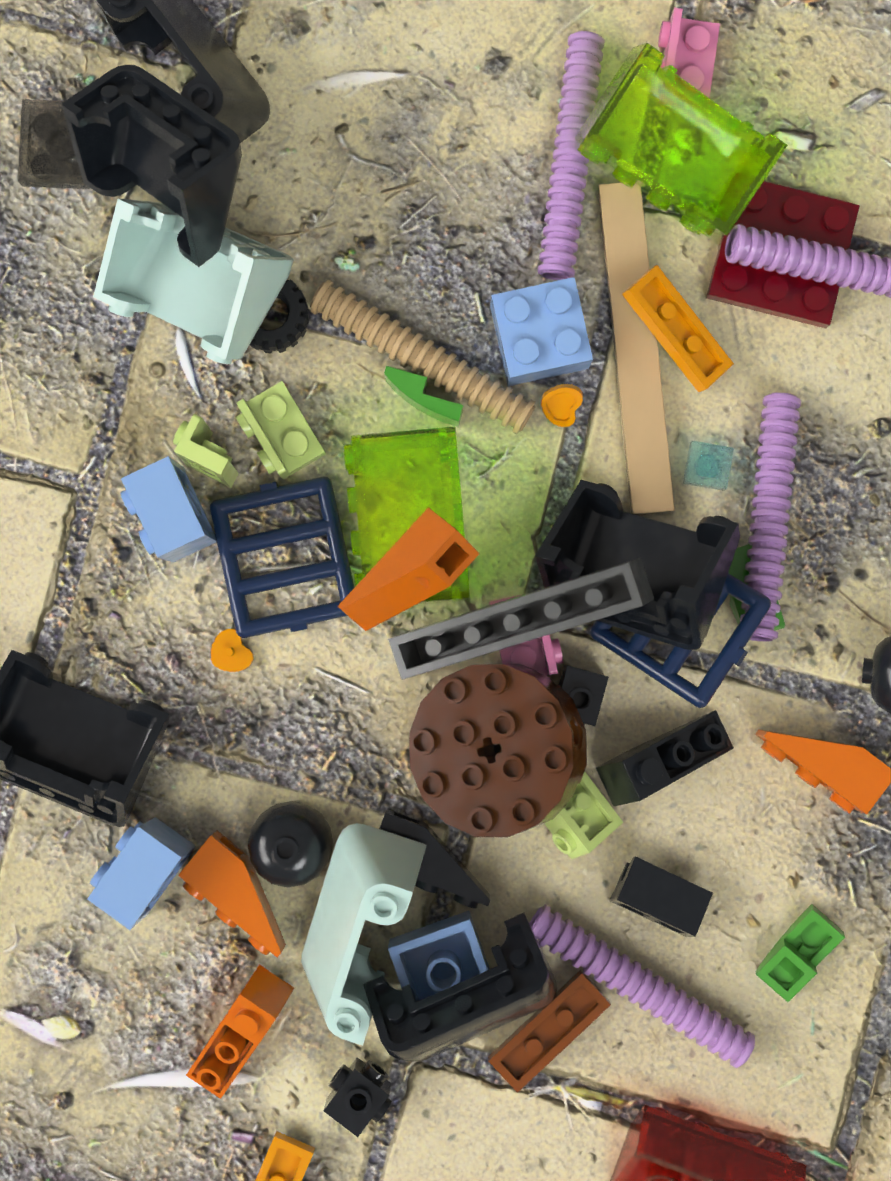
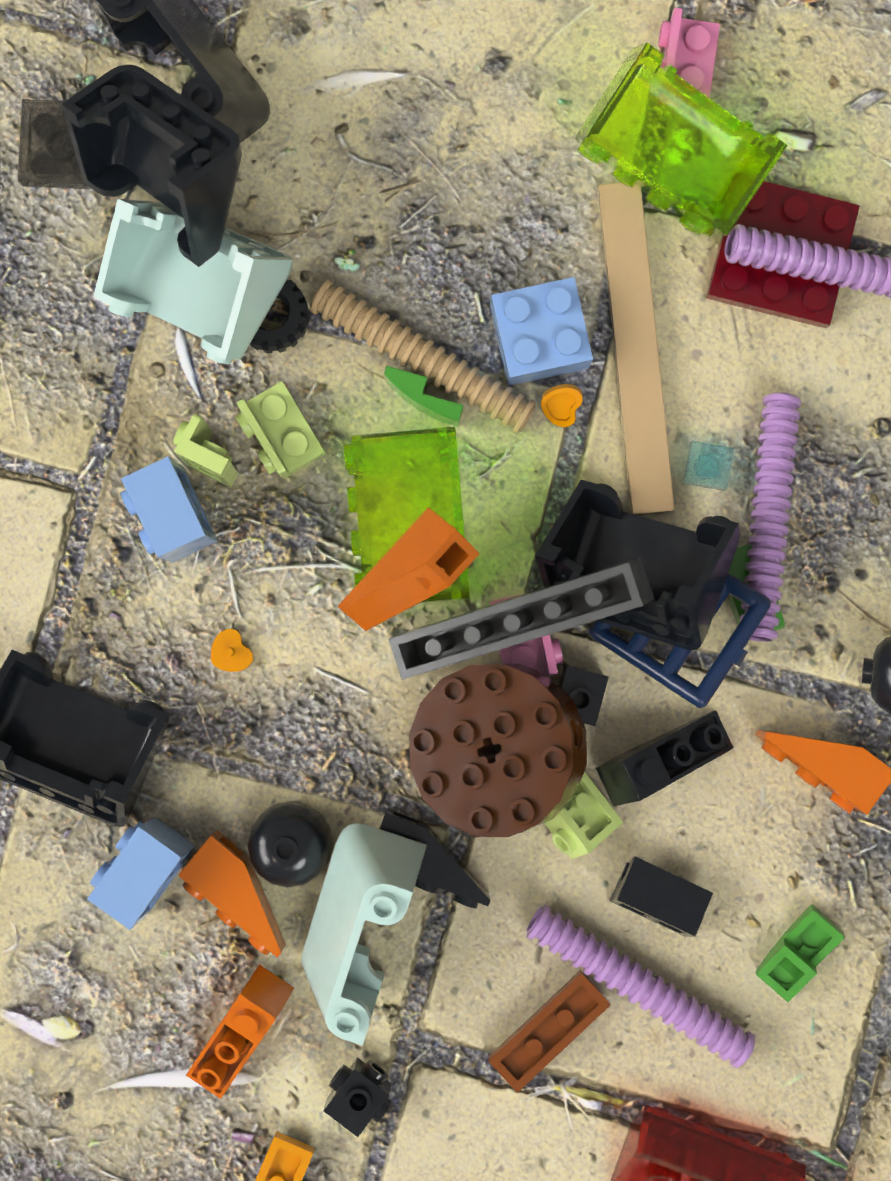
dark blue bar [210,476,355,638] -> none
black windscreen [363,913,557,1062] -> none
light blue brick [388,911,490,1001] -> none
lavender piece [538,31,605,280] -> none
light orange plate [622,265,734,392] -> none

